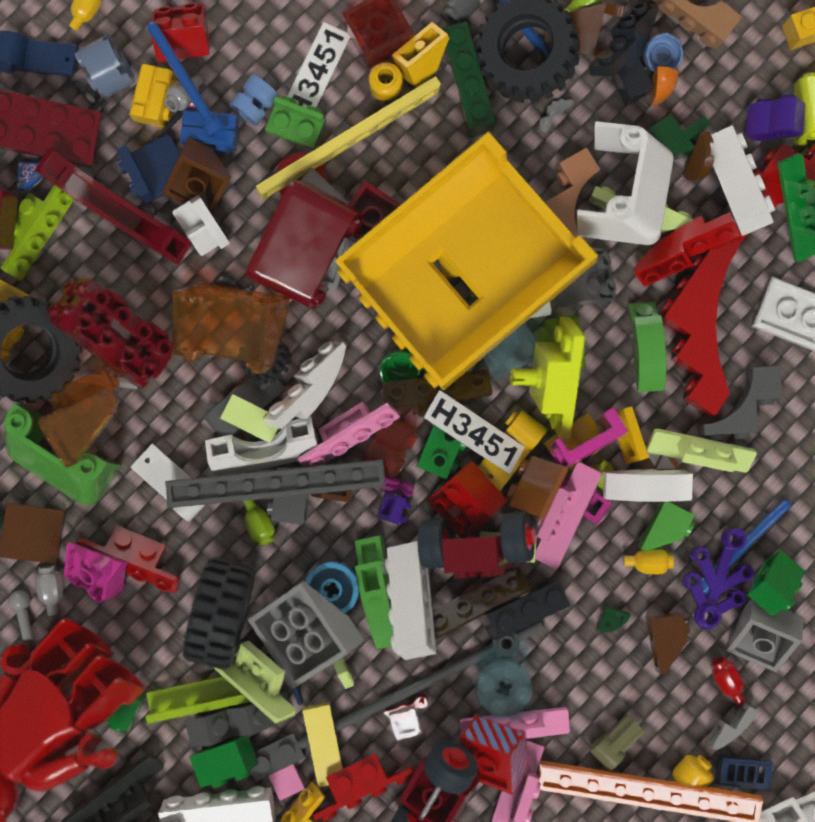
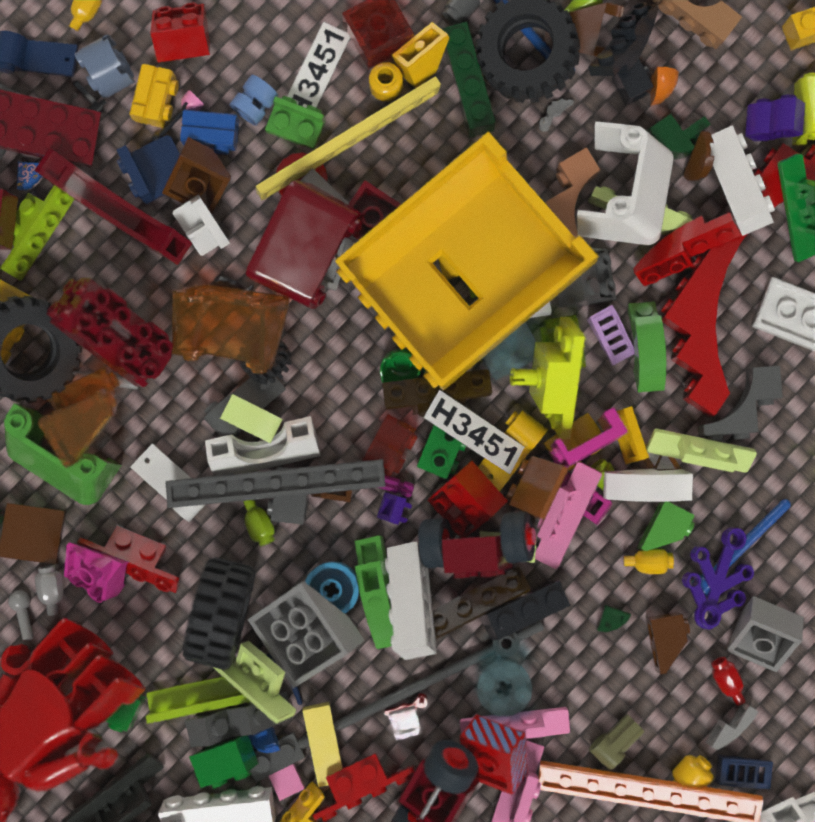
blue piece [147,21,227,139] -> none
light grey plant [164,75,203,112] -> none
white slope [263,341,346,429] -> none
bright pink bracket [298,402,400,467] -> none
yellowish green tile [334,657,355,689] -> none
medium blue hair [643,33,684,72] -> none
green brick [747,550,805,616] -> none
none -> blue tile [248,727,281,753]
none -> lavender slope [587,305,634,366]

